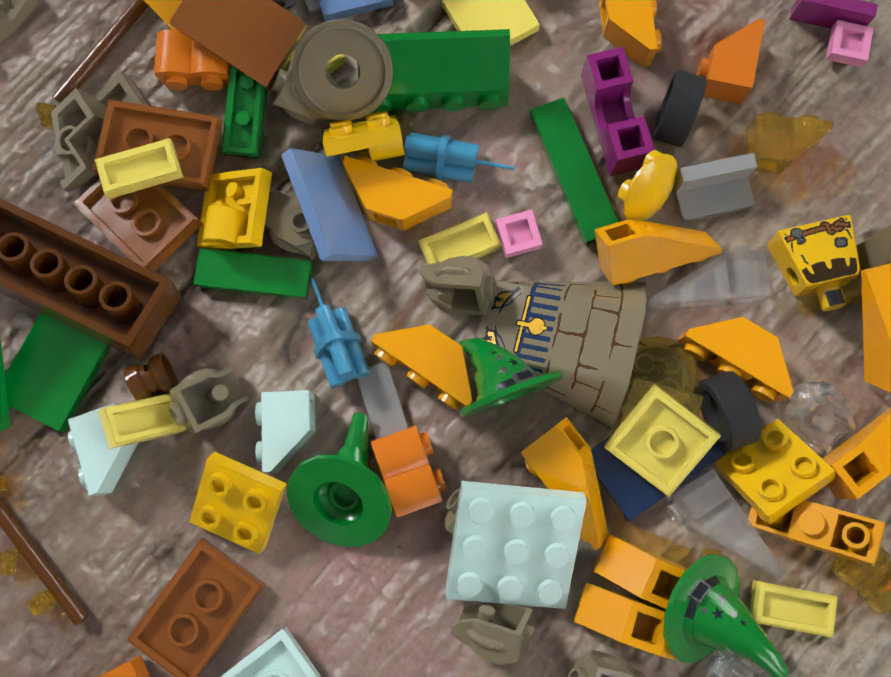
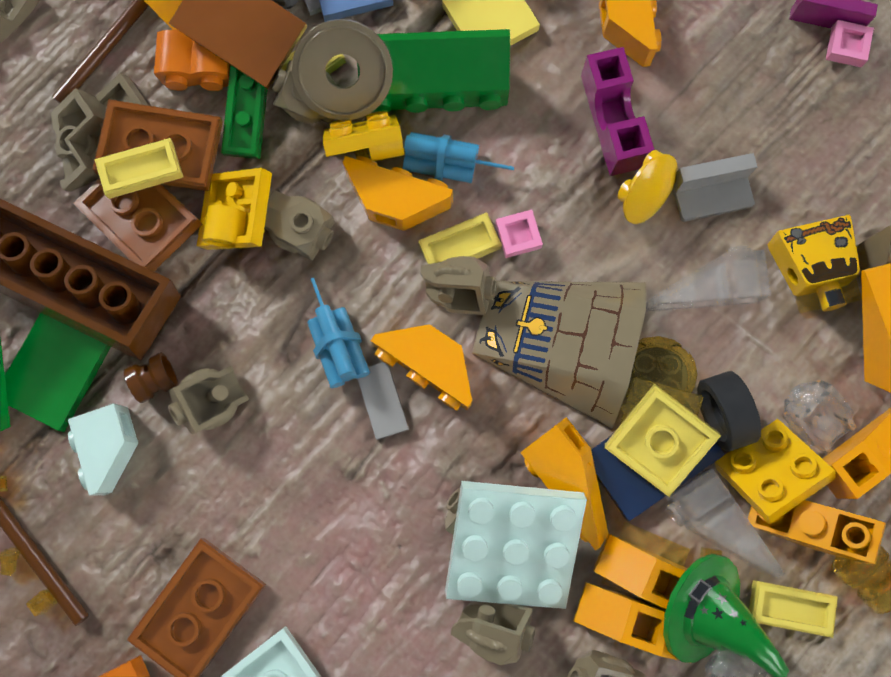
clear yellow piece [35,102,56,127] -> none
light yellow tile [98,394,187,450] -> none
yellow plate [189,451,287,554] -> none
green tile [193,248,313,300] -> none
light aqua slope [255,390,316,473] -> none
medium blue tile [282,148,378,262] -> none
green piece [286,413,392,547] -> none
orange brick [371,426,447,518] -> none
green piece [458,338,563,418] -> none
green tile [529,97,618,245] -> none
light orange slope [595,219,722,286] -> none
black tyre [652,69,707,147] -> none
light orange slope [676,317,794,403] -> none
orange slope [696,19,765,104] -> none
clear yellow slope [744,112,833,174] -> none

